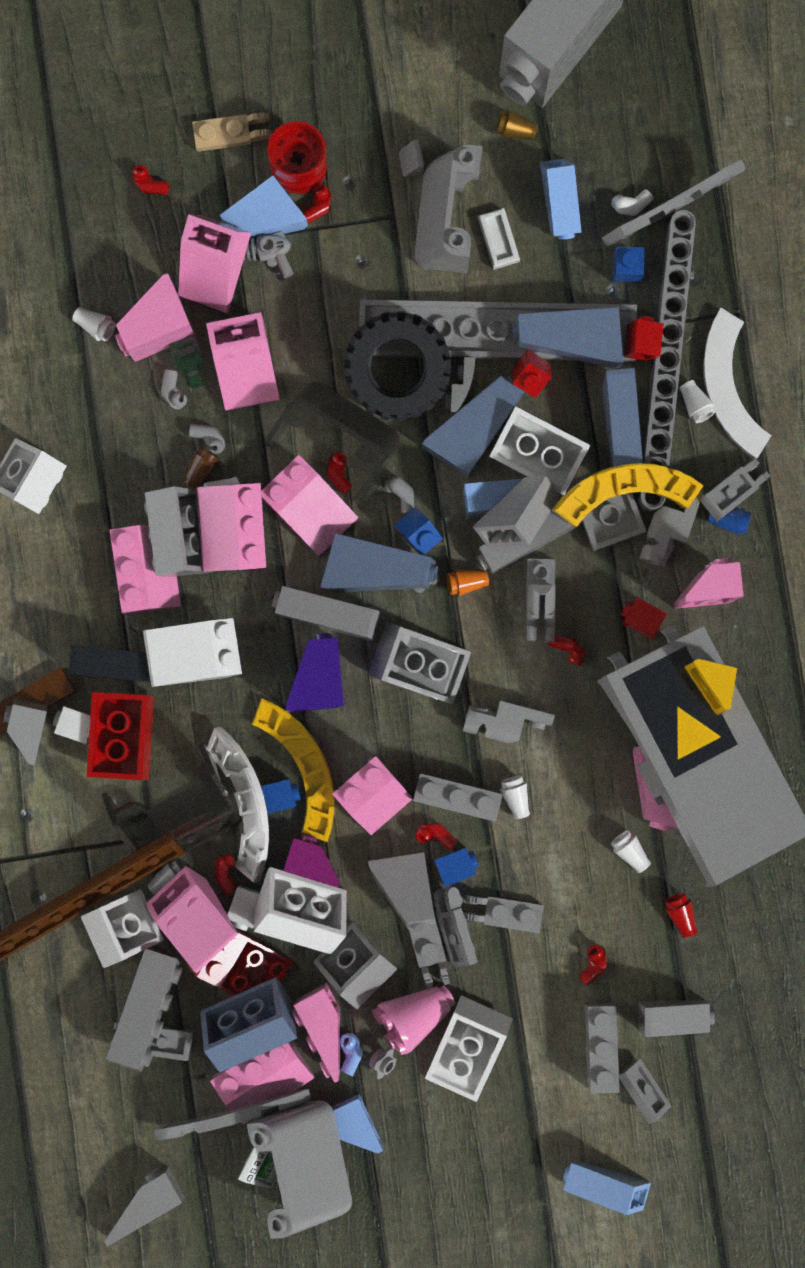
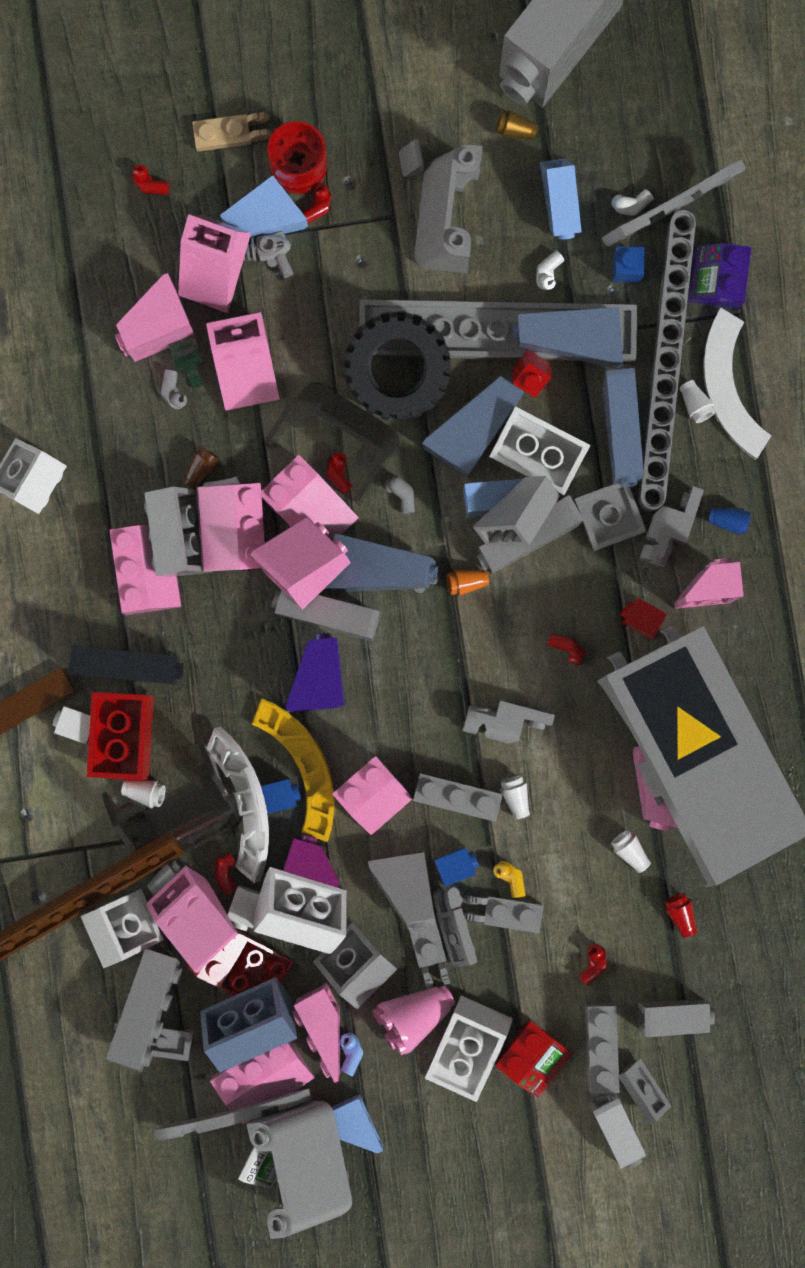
light grey slope [3,698,48,765] -> none
white cone [72,307,116,341] -> none
light grey slope [104,1167,185,1247] -> none
white slope [143,618,242,687] -> none
light grey arm [189,423,225,454] -> none
light grey slope [368,622,471,705] -> none
light grey plate [369,1048,396,1079] -> none
blue brick [394,507,443,555] -> none
red arm [415,823,458,851] -> none
light grey slope [445,357,475,417] -> none
white tile [478,208,520,270] -> none
light grey plate [525,559,556,642] -> none
yellow tile [552,463,704,527] -> none
light blue slope [563,1161,651,1215] -> none
red brick [624,316,664,362] -> none
yellow slope [685,659,737,715] -> none
light grey hinge [700,458,770,521] -> none
none -> white cone [121,779,166,808]
none -> bright pink slope [250,517,351,610]
none -> yellow arm [493,861,525,898]
none -> red slope [495,1017,574,1098]
none -> white arm [536,250,564,290]
none -> light grey slope [587,1093,646,1169]
none -> dark purple slope [687,243,752,309]

